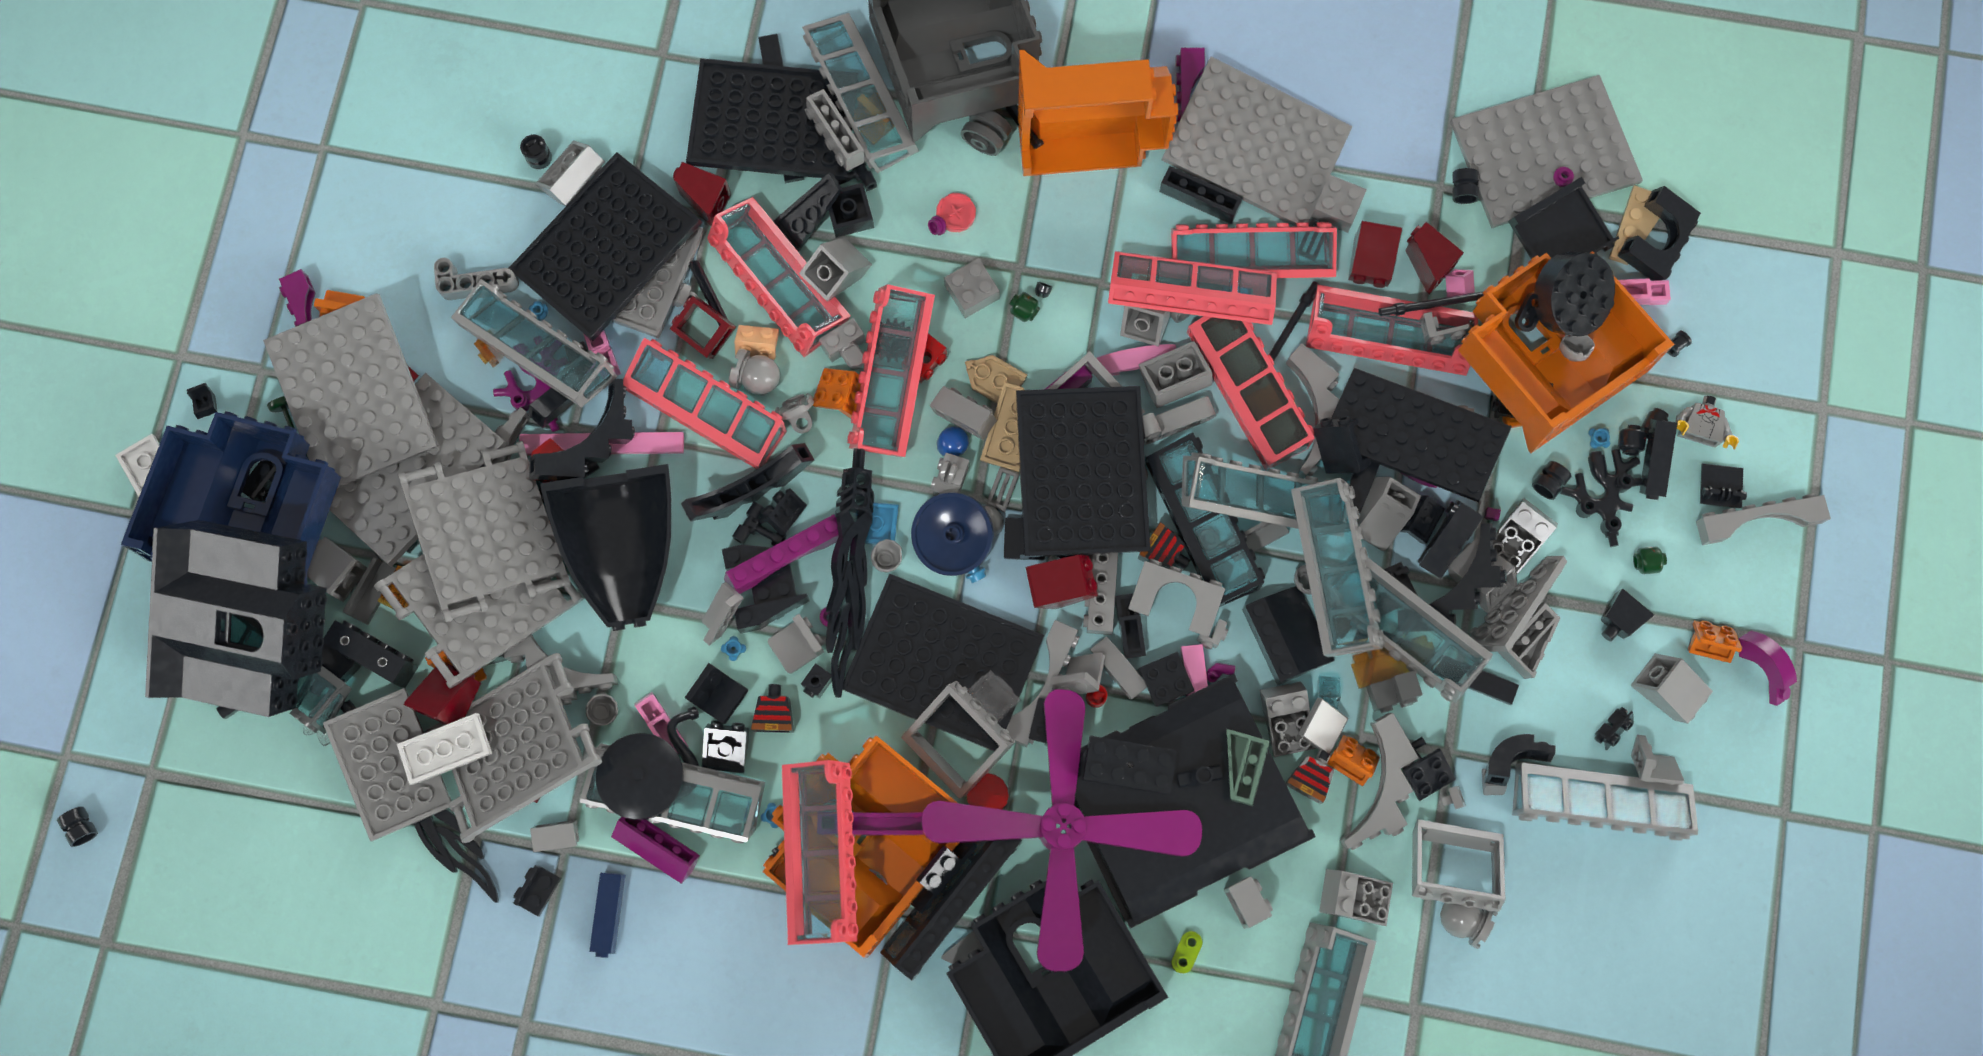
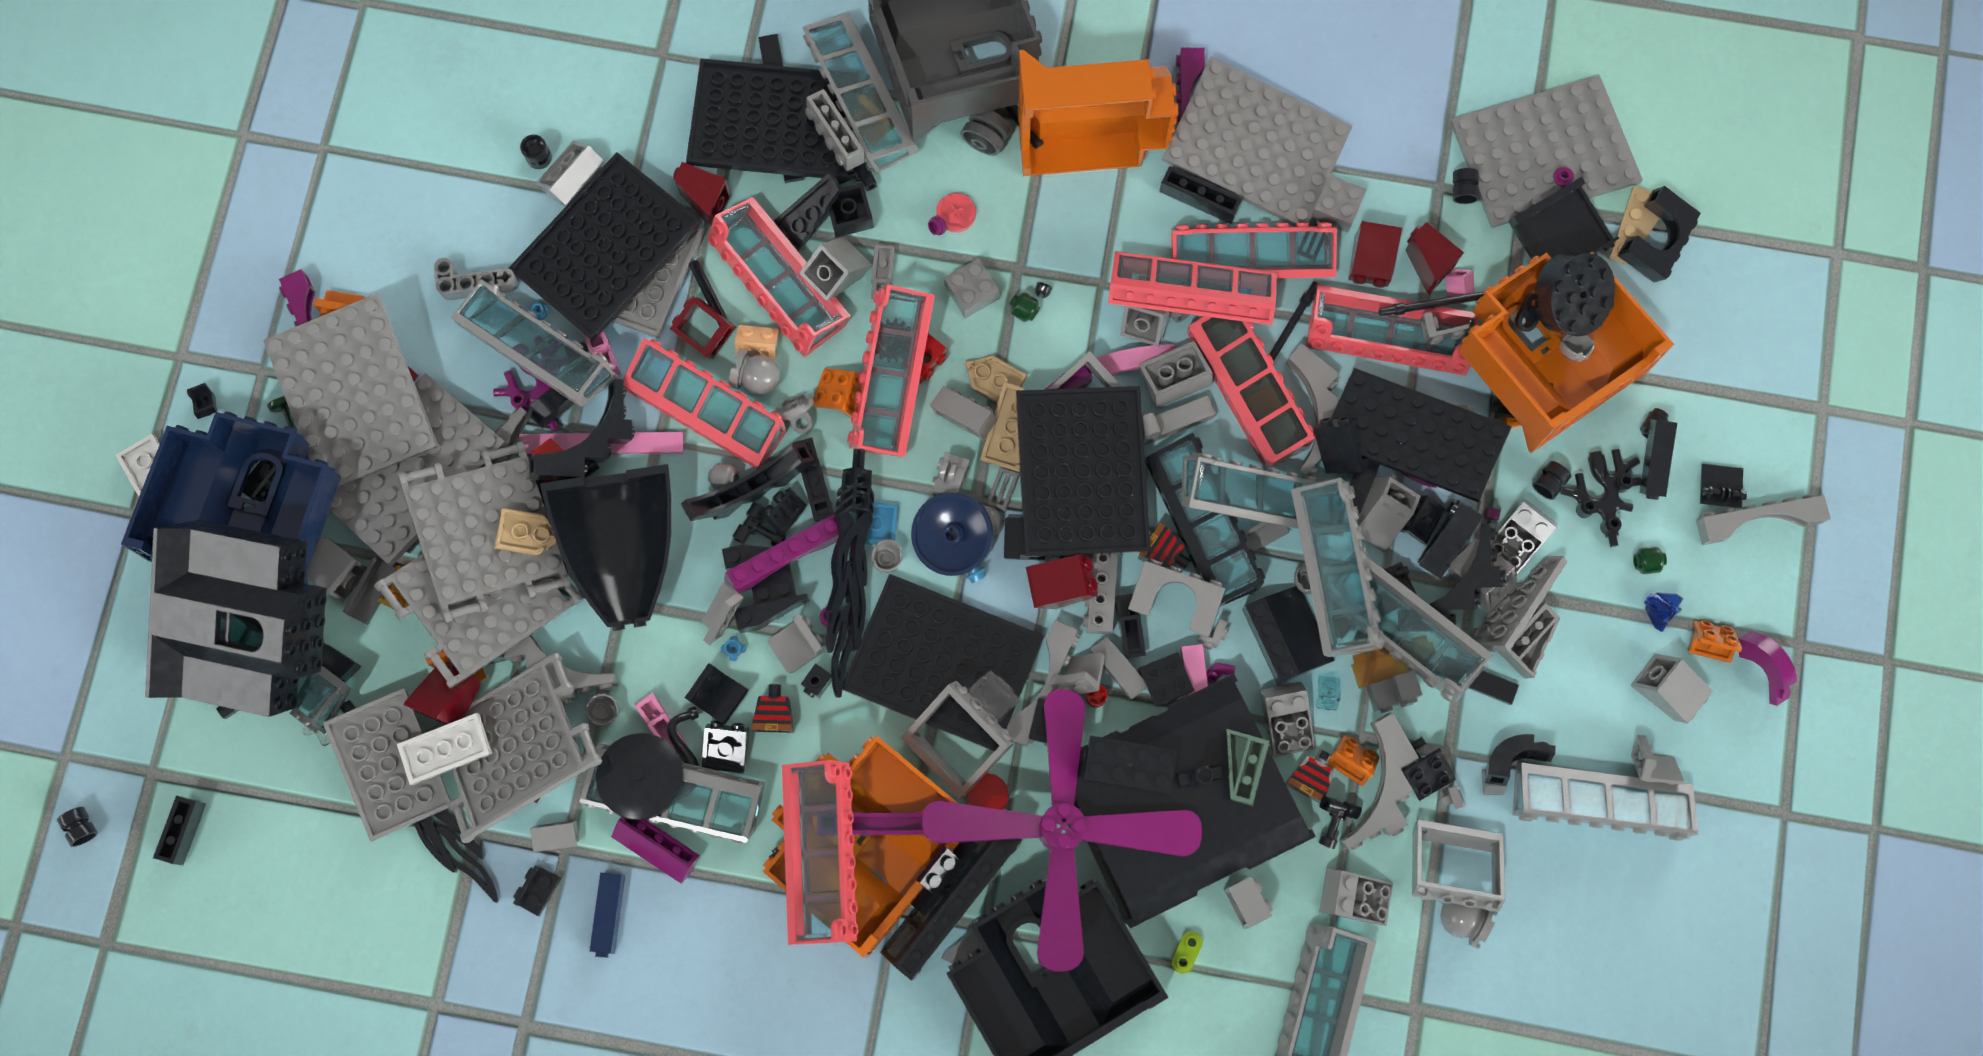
black piece [324,620,418,688] -> none
clear orange bracket [474,332,499,367] -> none
light grey tile [673,283,697,307] -> none
dark azure plate [761,803,779,828] -> none
light grey brick [819,318,866,370] -> none
blue hair [936,426,969,456] -> none
white tile [1298,697,1349,754] -> none
dark azure plate [1588,428,1610,449] -> none
black hinge [1594,707,1634,751] -> none
black torso [1601,589,1654,642] -> none
bright pink slope [1618,278,1671,305] -> none
black head [1618,425,1647,456] -> none
black bush [1667,330,1692,357] -> none
light grey torso [1675,395,1739,449] -> none
none -> black brick [153,796,206,865]
none -> tan tile [494,508,557,556]
none -> light grey head [708,463,740,489]
none -> black slope [792,437,834,522]
none -> light grey hinge [871,244,895,301]
none -> black bar [1318,796,1362,849]
none -> clear blue brick [1644,592,1684,632]

